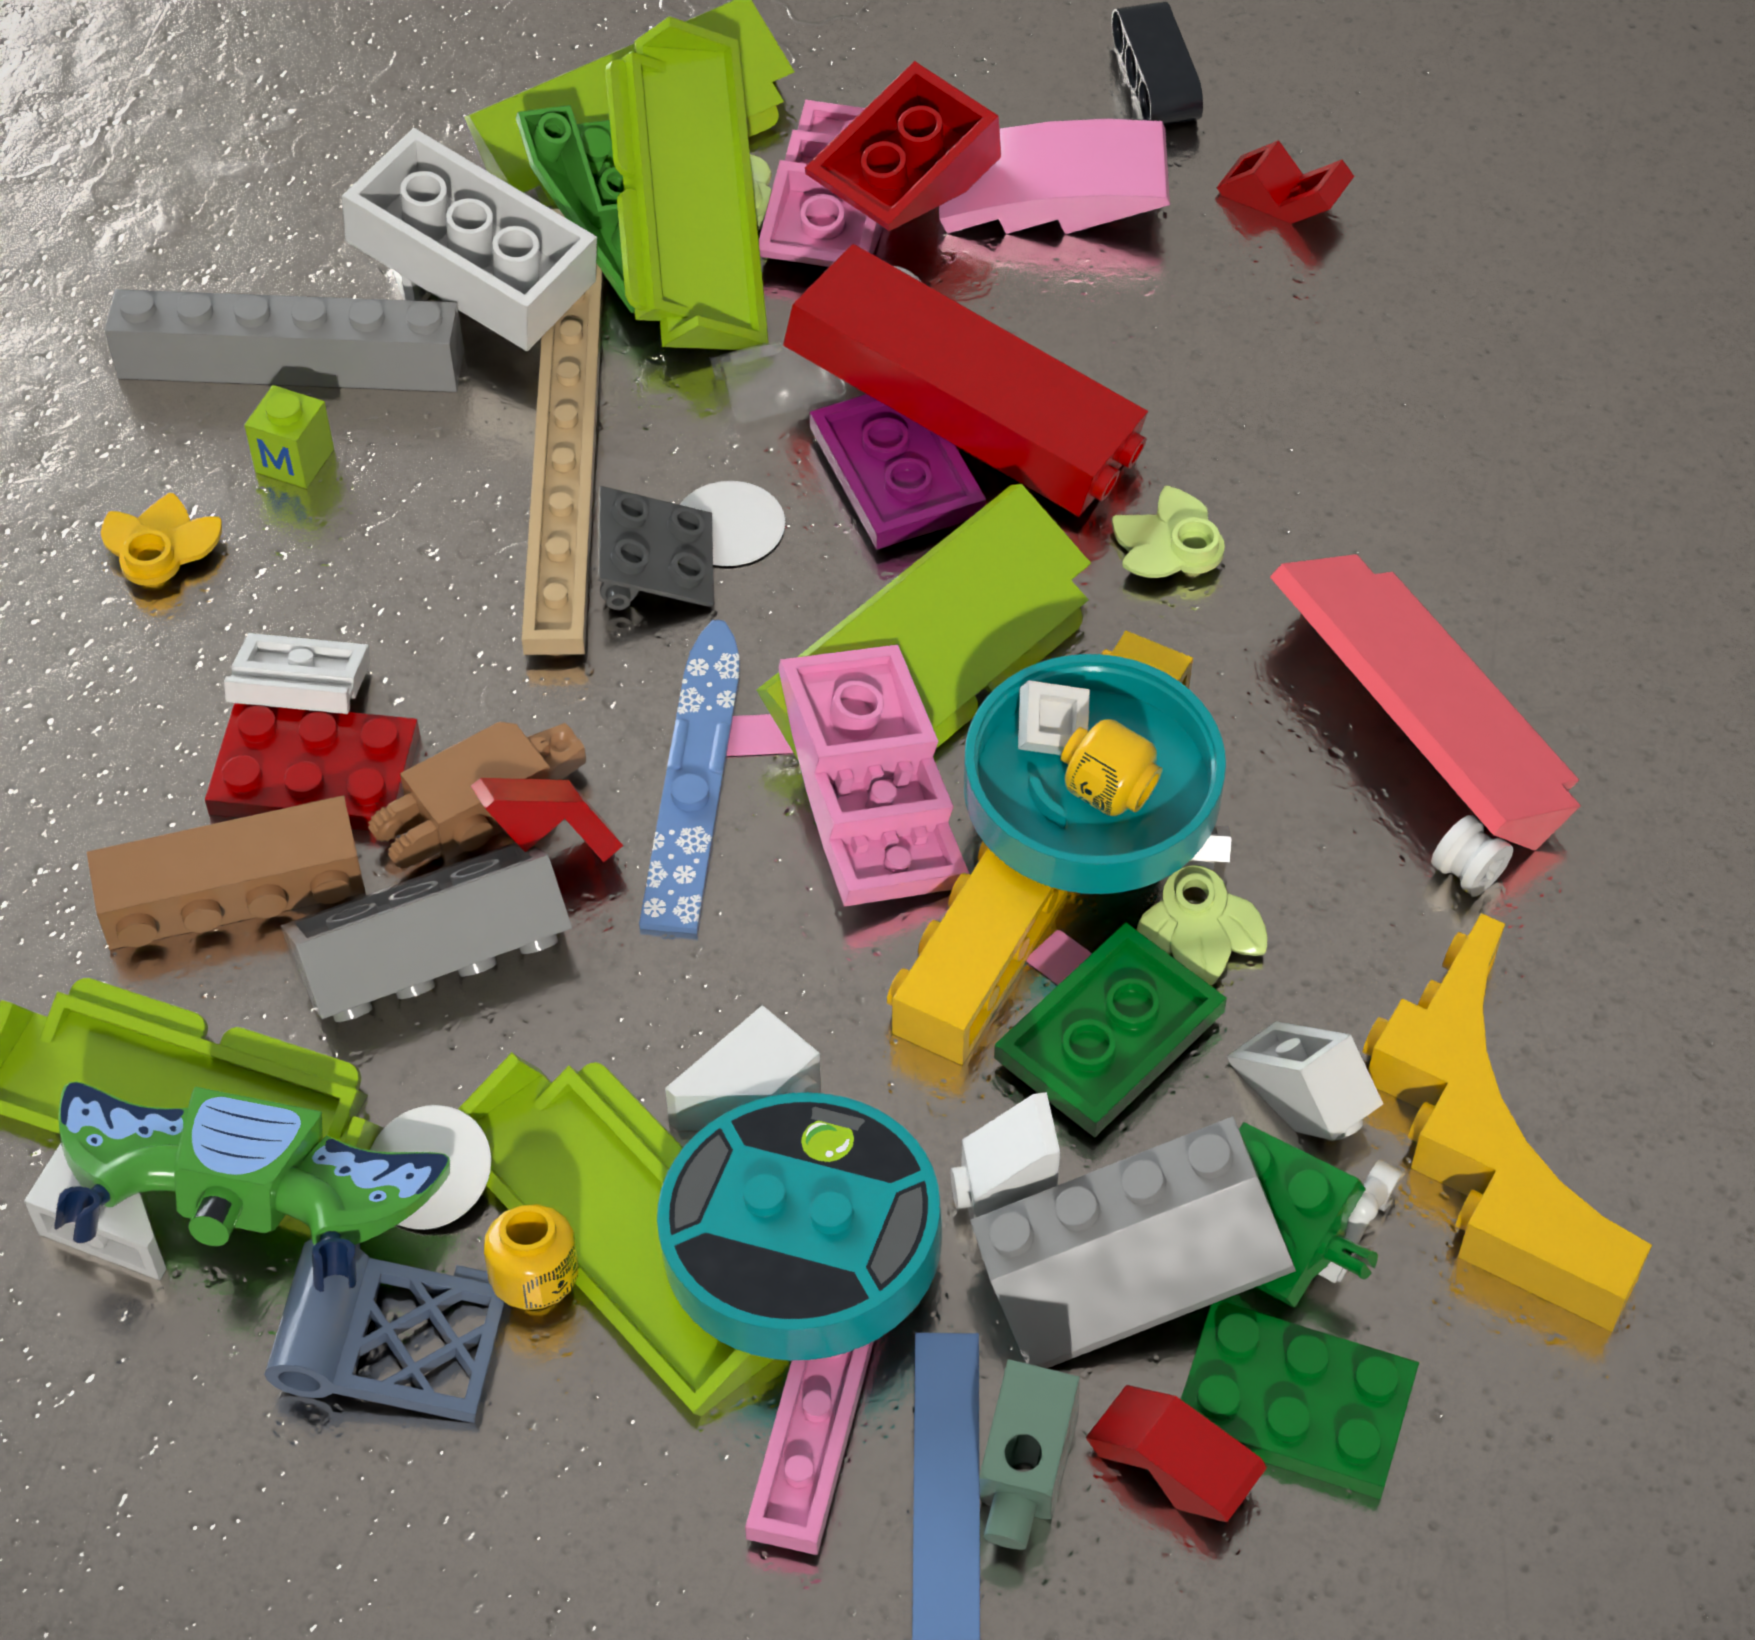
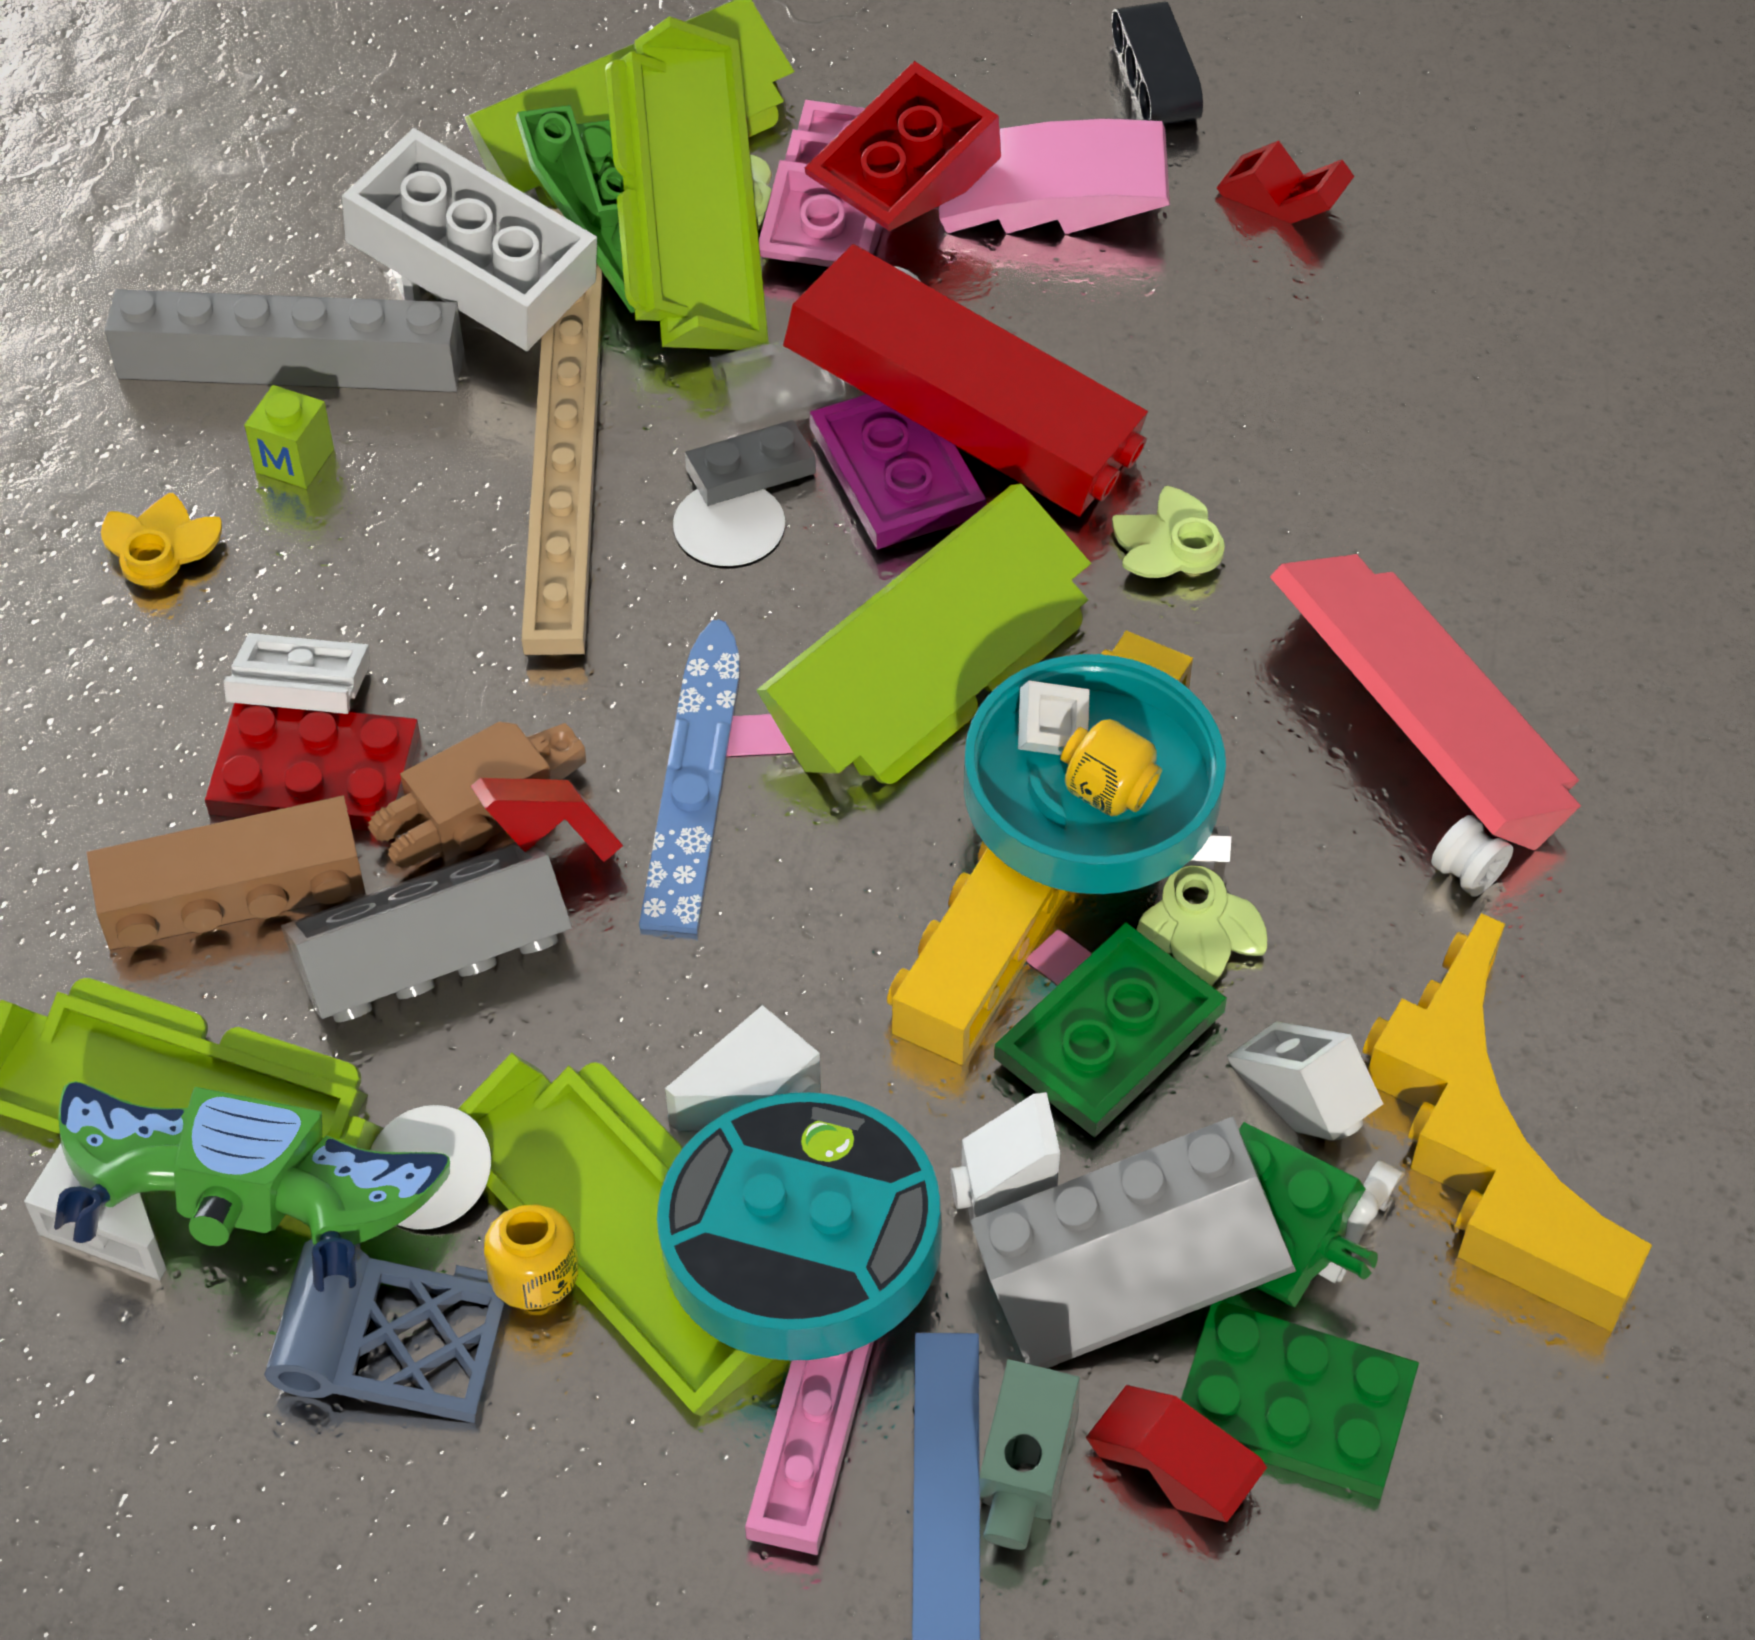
dark grey hinge [597,486,714,610] -> none
bright pink slope [778,645,969,907] -> none
none -> dark grey plate [685,420,816,506]

